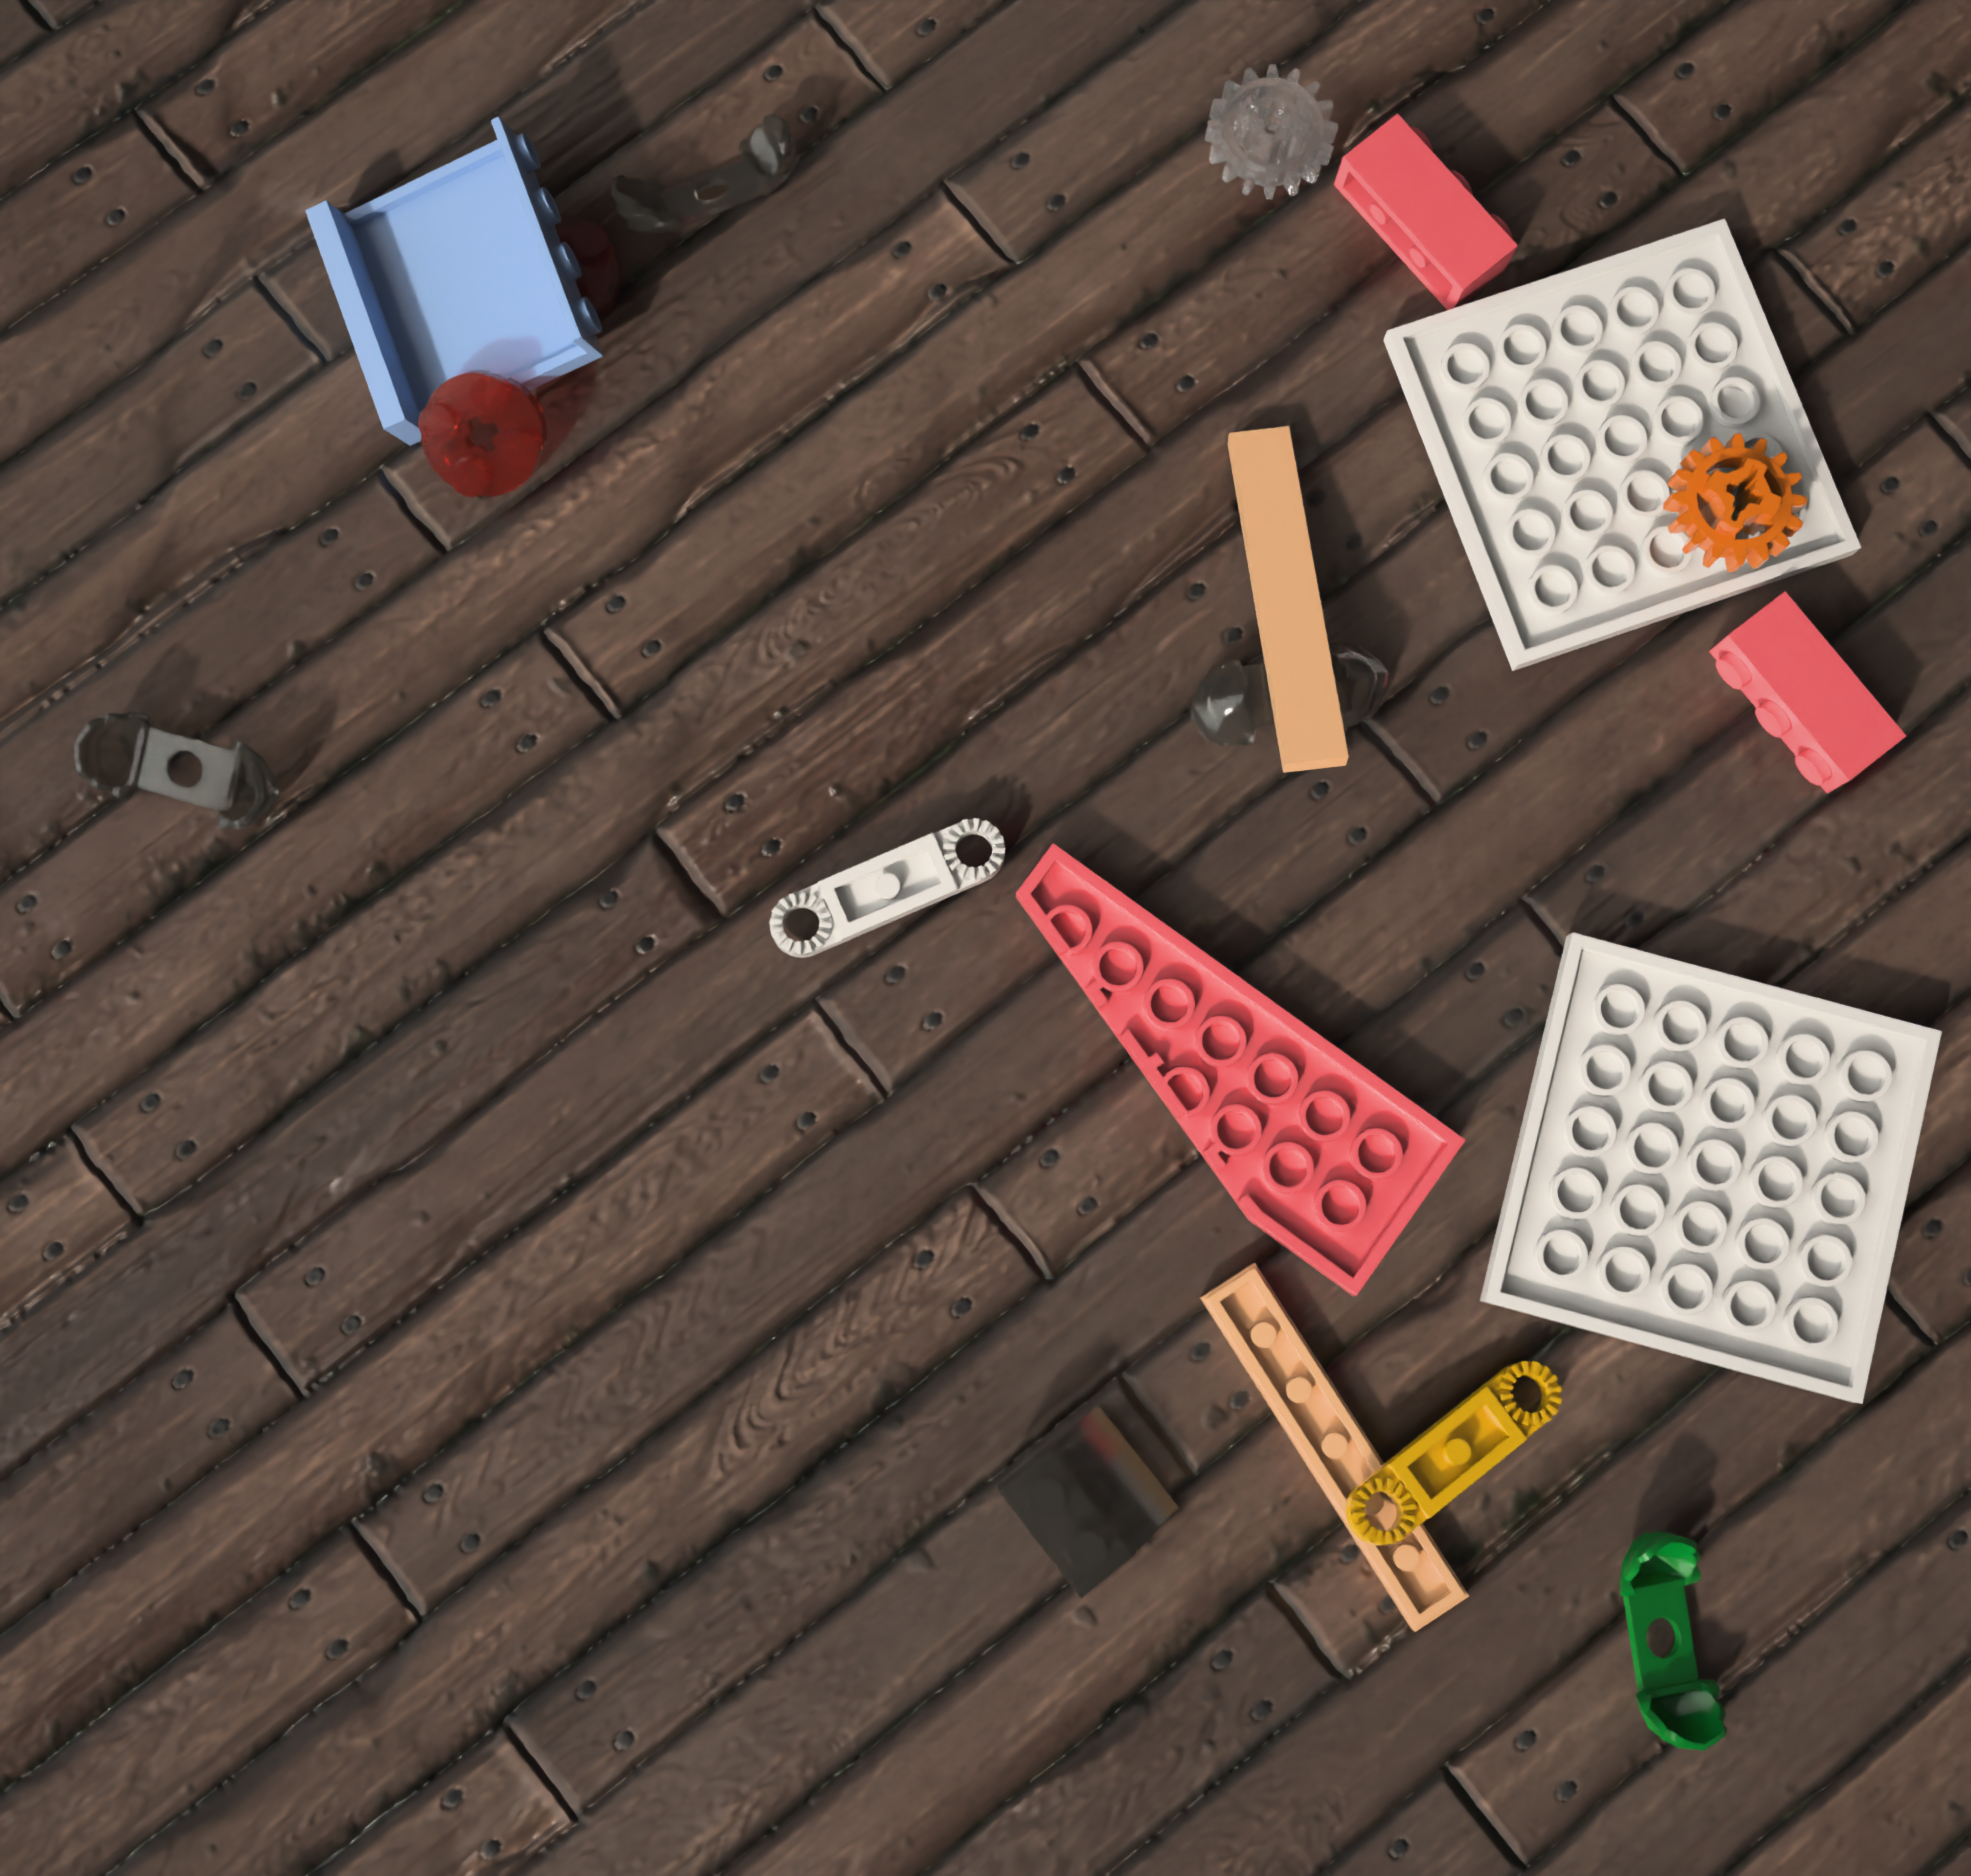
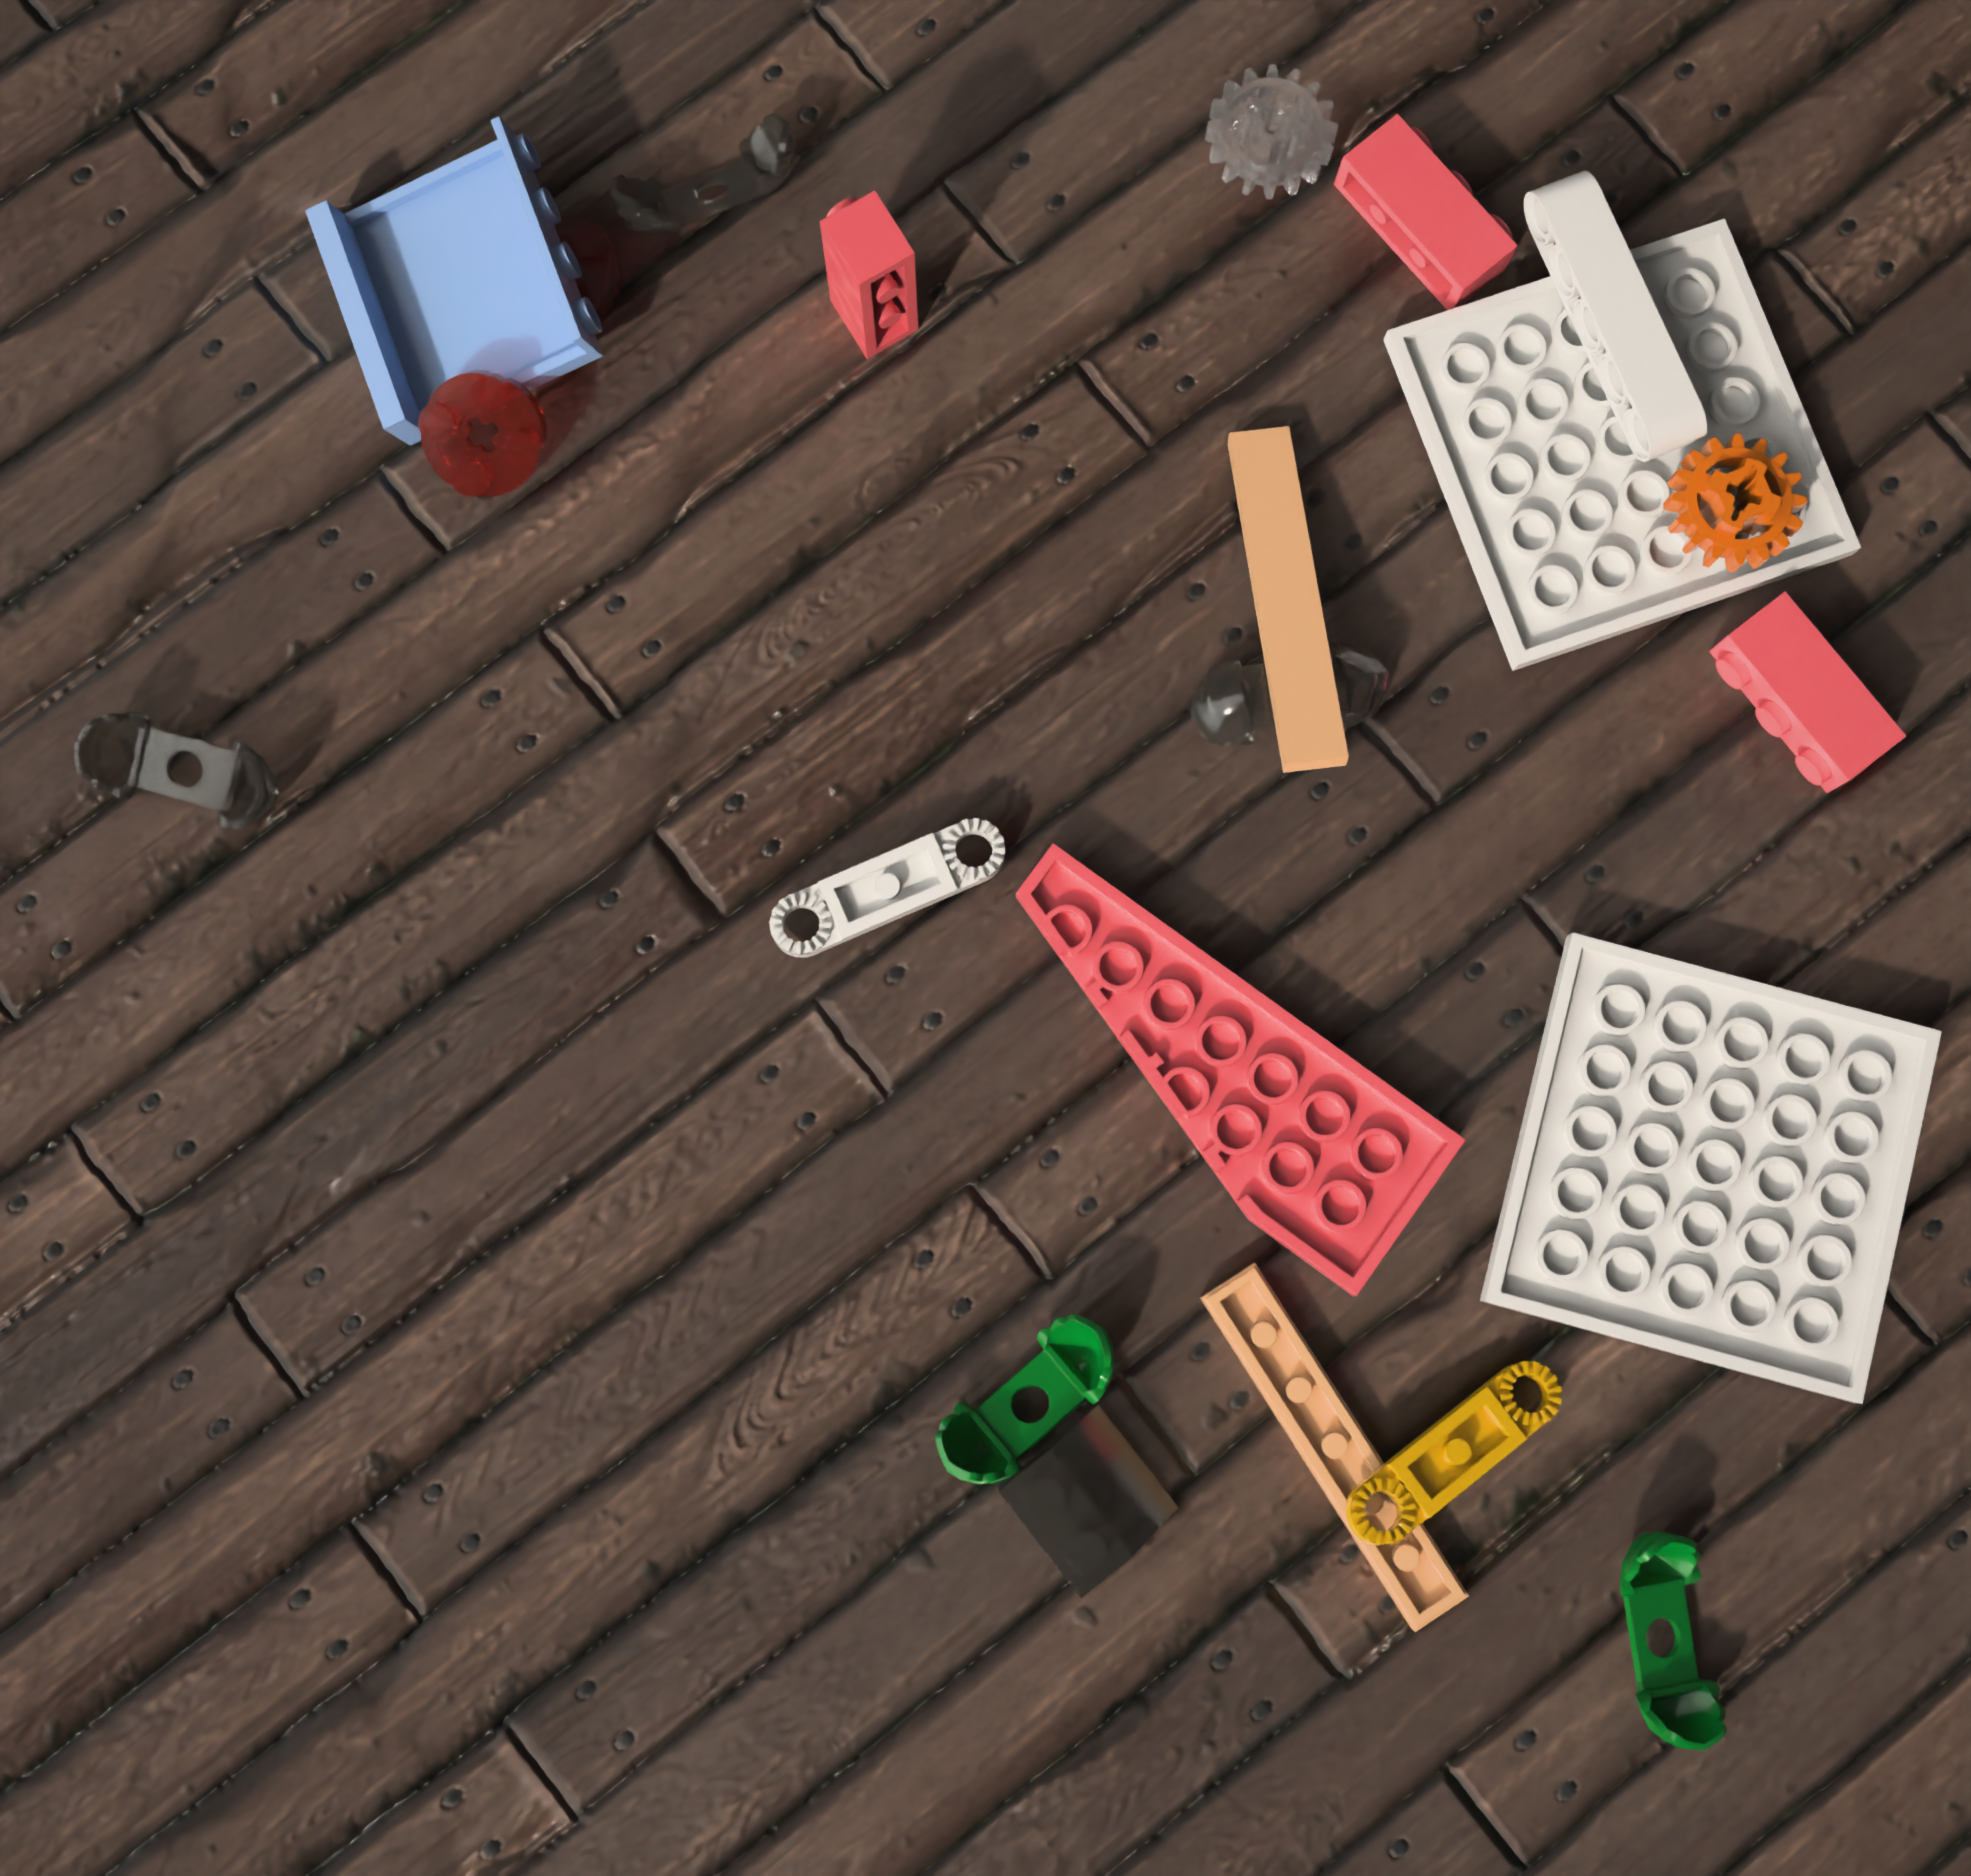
none -> coral brick [820,190,918,359]
none -> green piece [935,1314,1114,1484]
none -> white beam [1524,171,1707,462]

